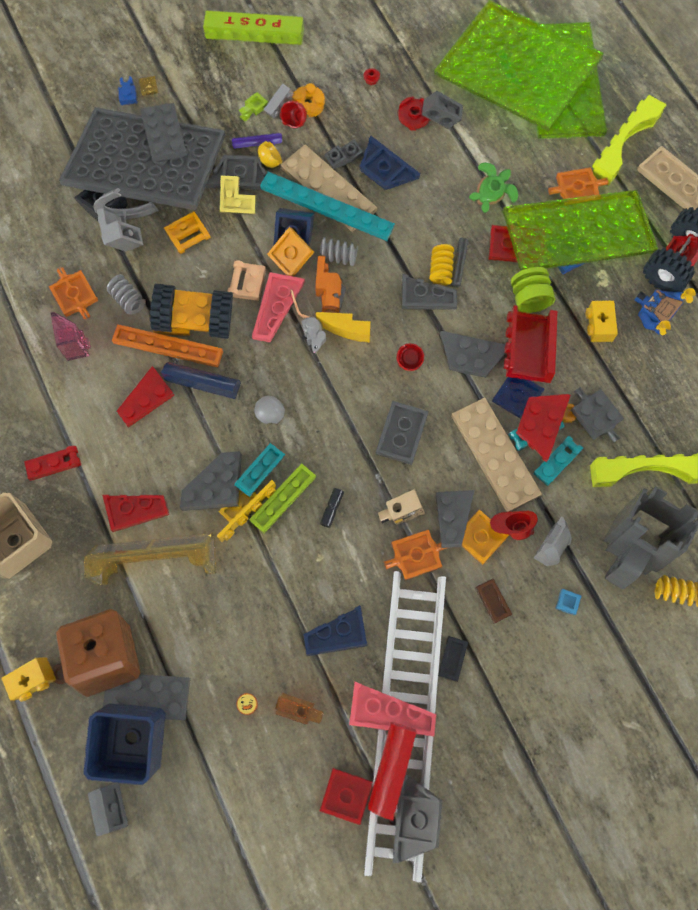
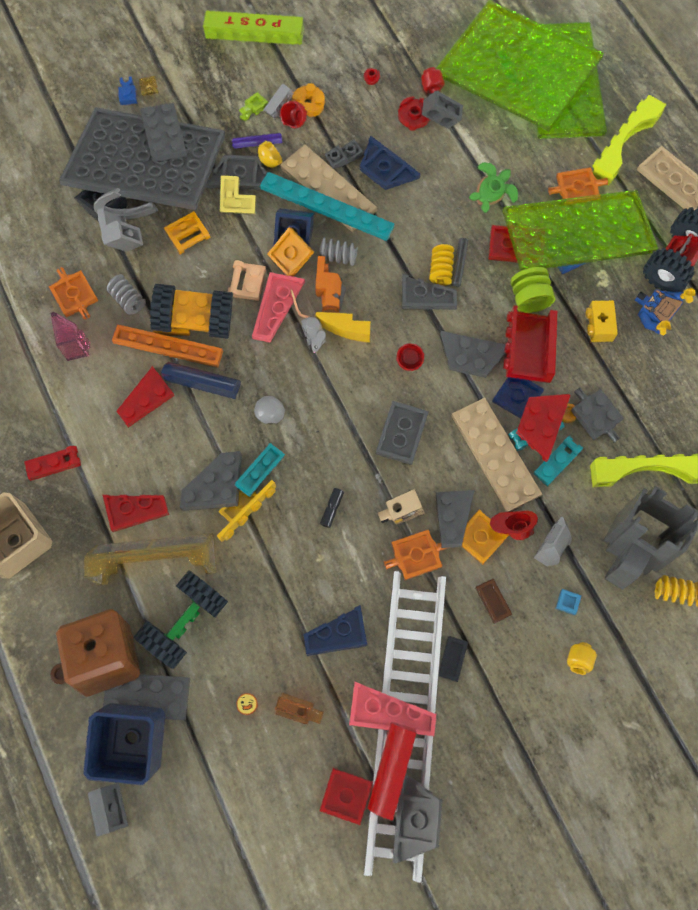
yellow brick [2,657,56,702] -> none
lime plate [249,463,316,534] -> none
none -> black plate [133,570,228,669]
none -> red head [421,67,445,94]
none -> yellow head [567,642,597,675]

